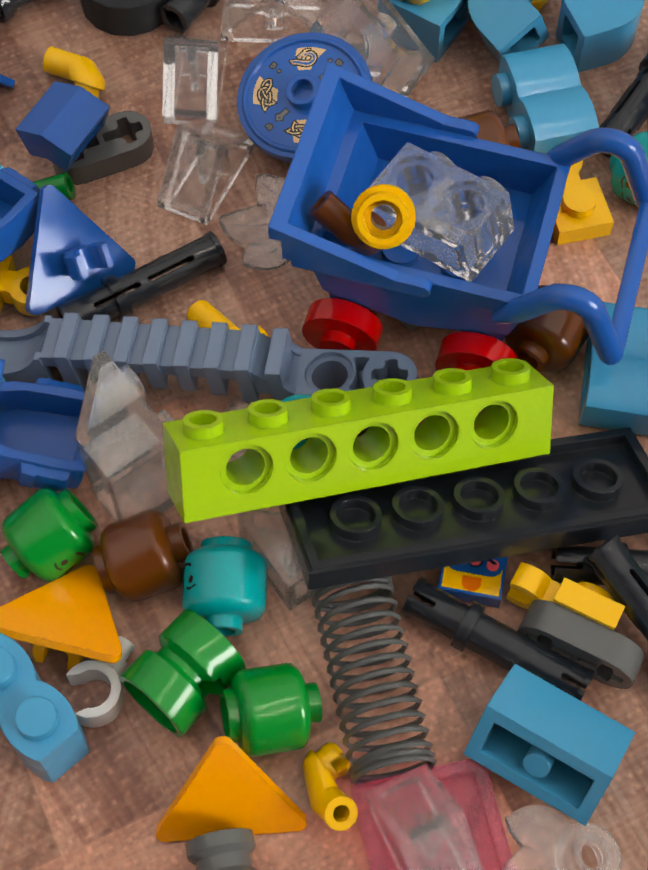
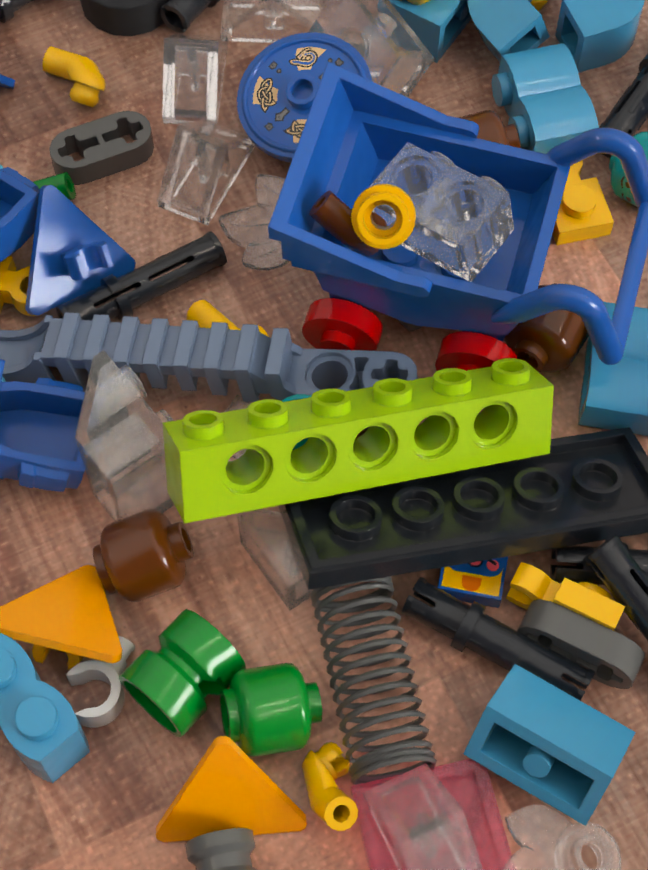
green head [0,488,98,582] -> none
blue piece [15,81,110,172] -> none
teal head [181,536,268,637] -> none

